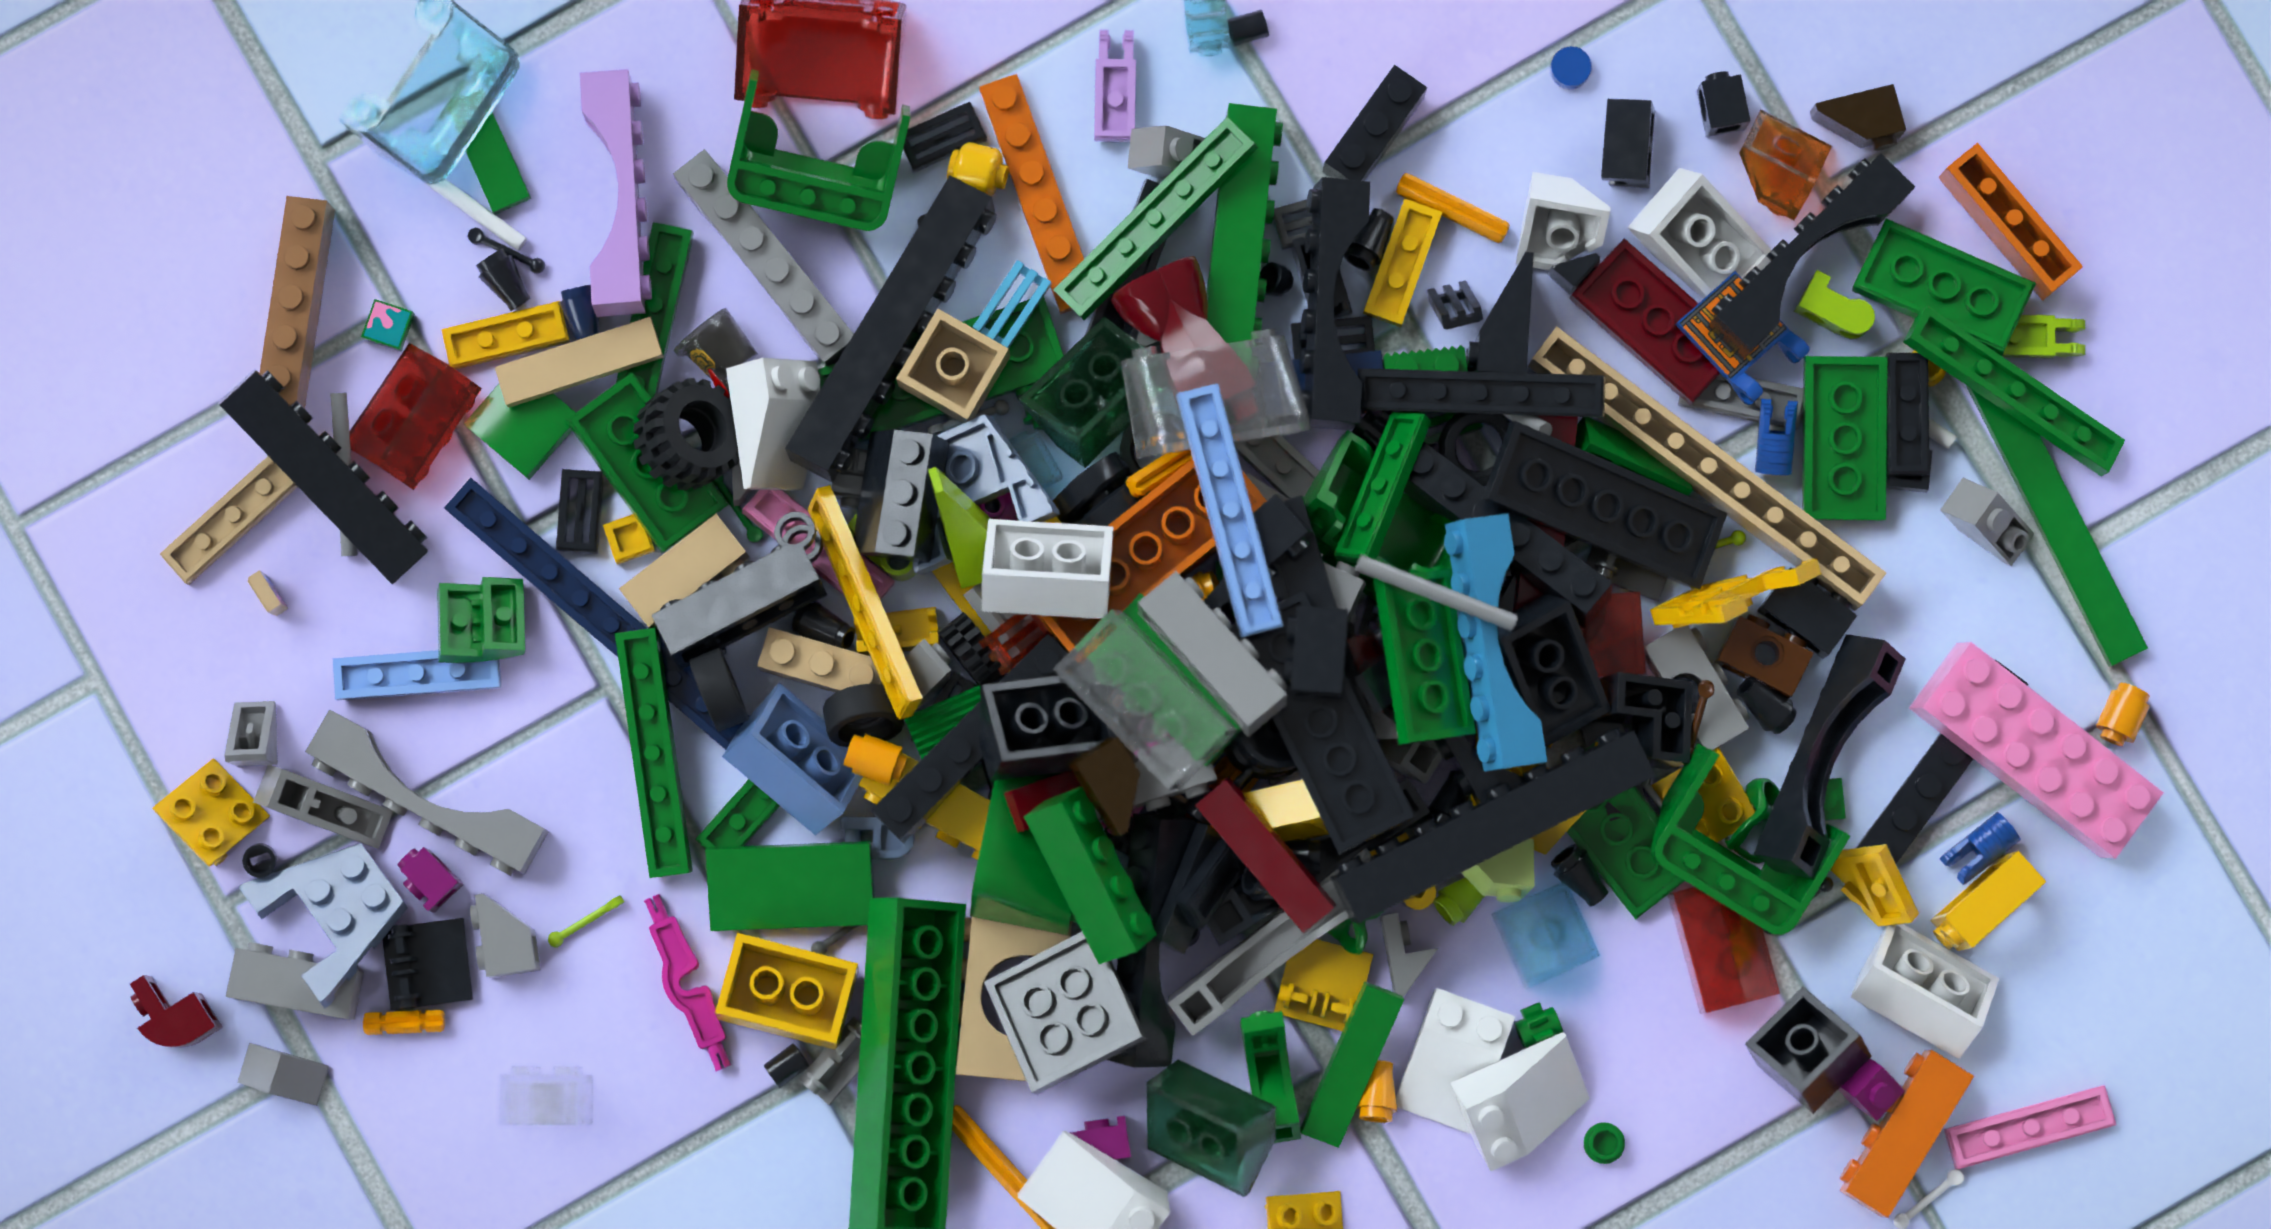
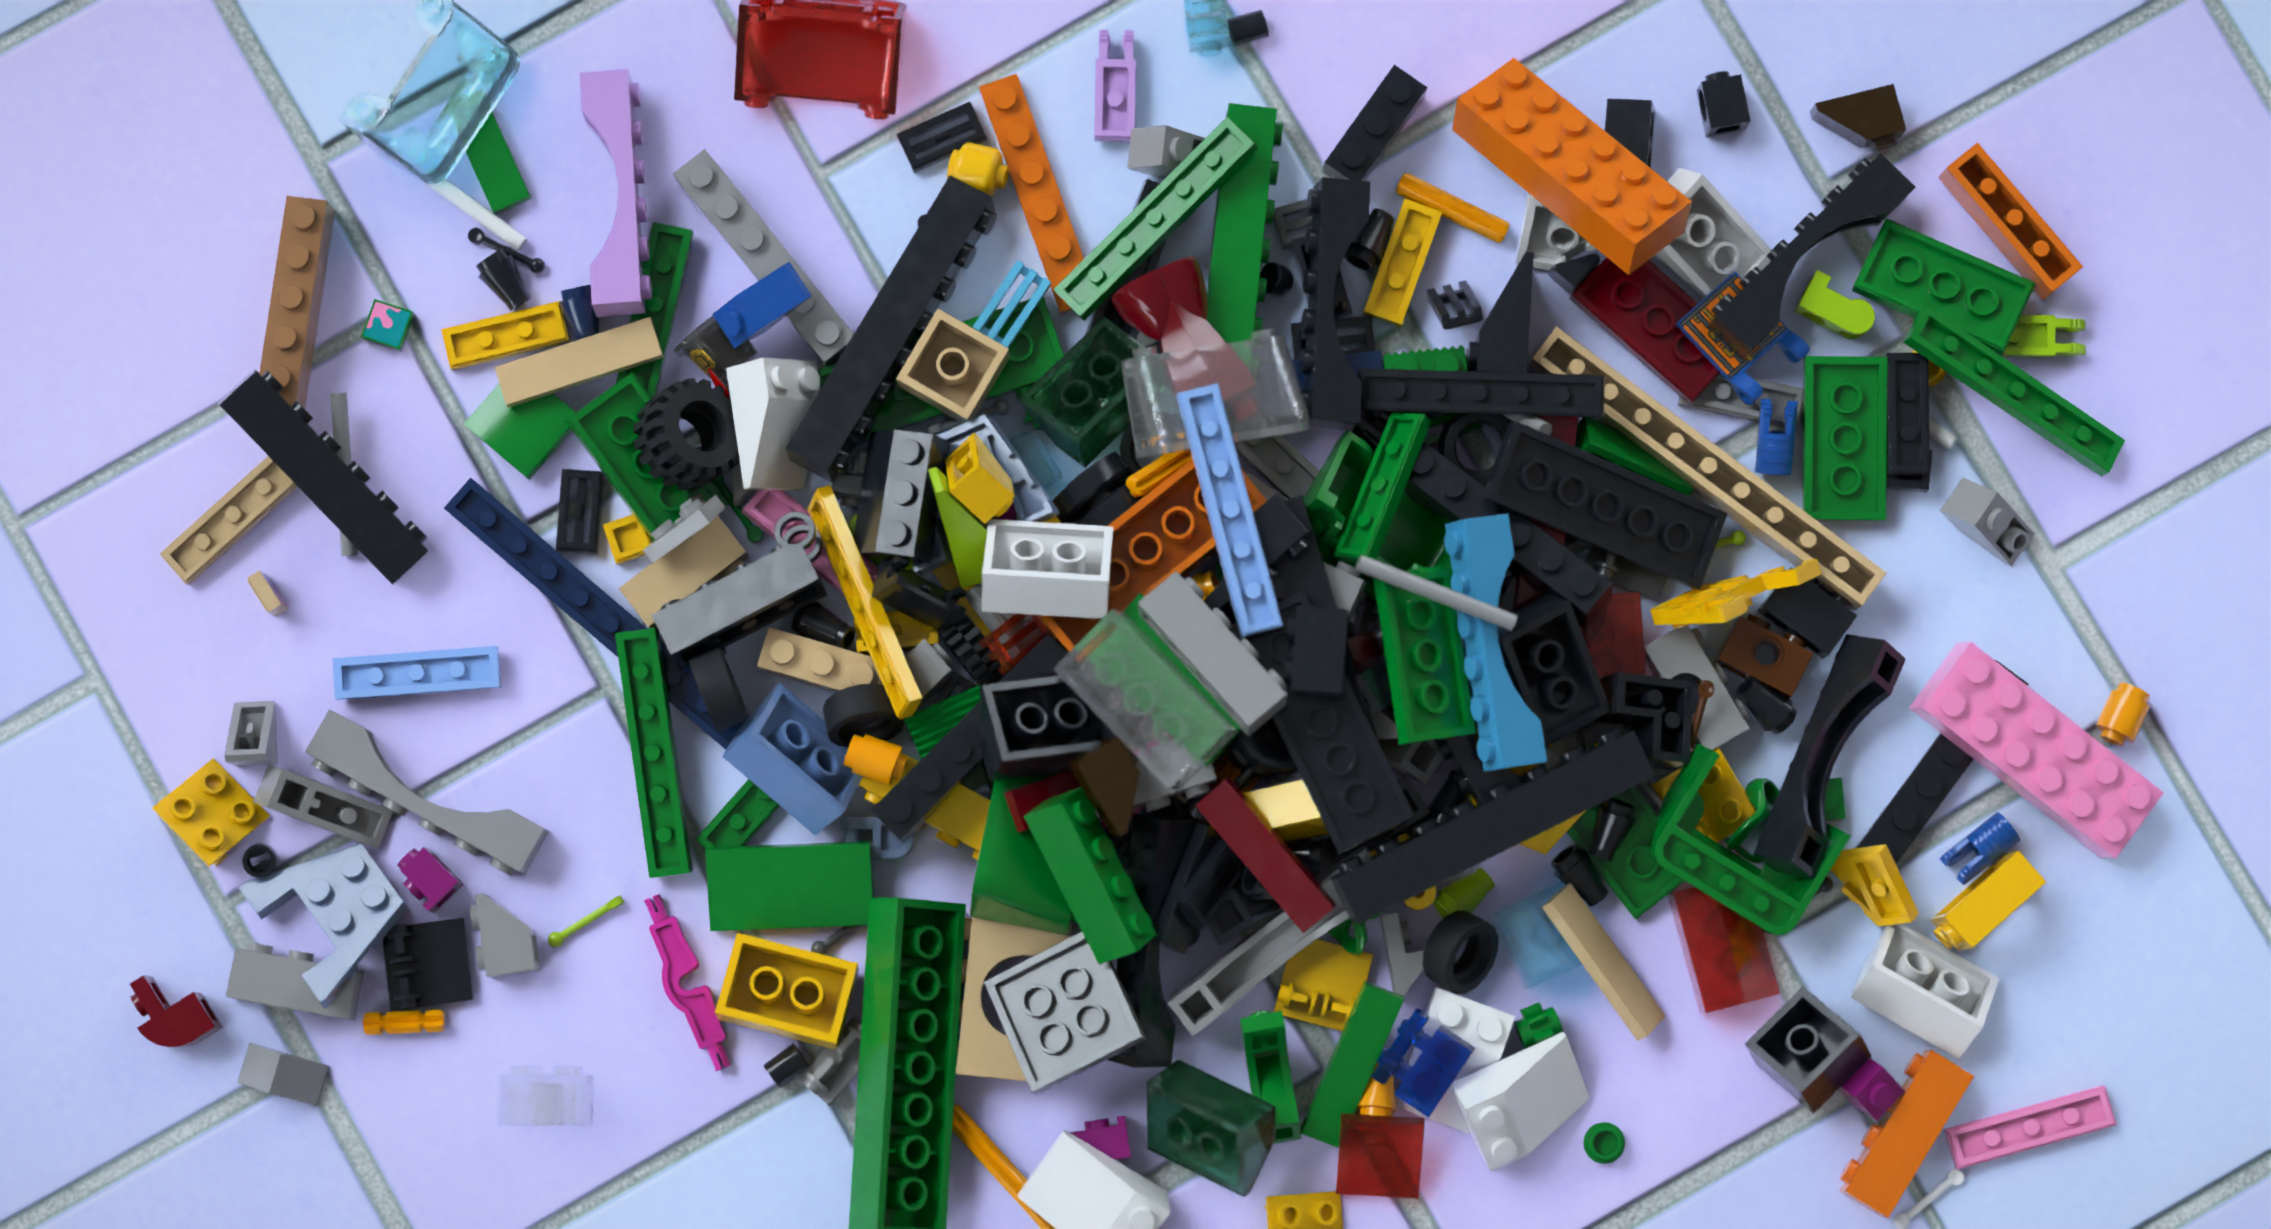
clear red slope [349,343,482,490] -> none
green slope [437,577,526,663] -> none
green windscreen [727,69,911,231] -> none
yellowish green slope [1461,839,1535,903] -> none
blue tile [1550,46,1592,89] -> none
clear orange slope [1739,109,1832,221] -> none
green tile [1966,385,2148,667] -> none
none -> light grey hinge [643,493,726,563]
none -> blue slope [712,262,812,349]
none -> black hinge [871,555,968,631]
none -> yellow slope [945,433,1015,524]
none -> clear red tile [1335,1113,1425,1199]
none -> clear blue plate [1372,1008,1475,1118]
none -> black tyre [1423,911,1499,994]
none -> orange brick [1452,58,1692,275]
none -> tan tile [1542,883,1666,1041]
none -> black cone [1589,797,1637,861]

